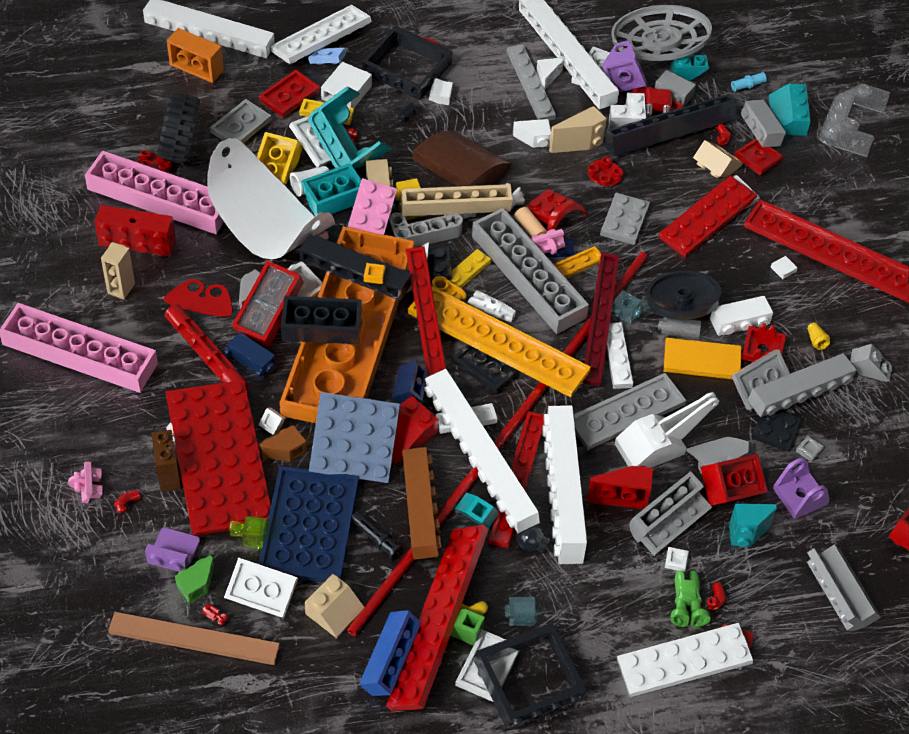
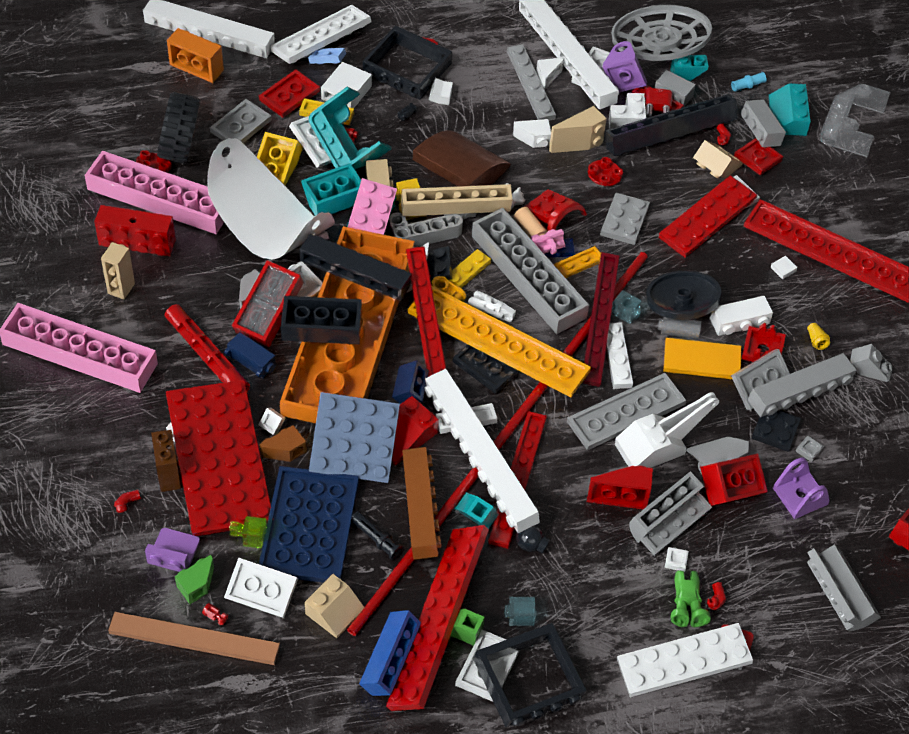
bright pink hips [68,462,102,503] -> none
red piece [163,279,232,316] -> none
white plant [290,166,329,197] -> none
light orange tile [364,263,385,284] -> none
yellow arm [460,601,488,616] -> none
white brick [542,406,587,564] -> none
teal slope [729,504,776,547] -> none

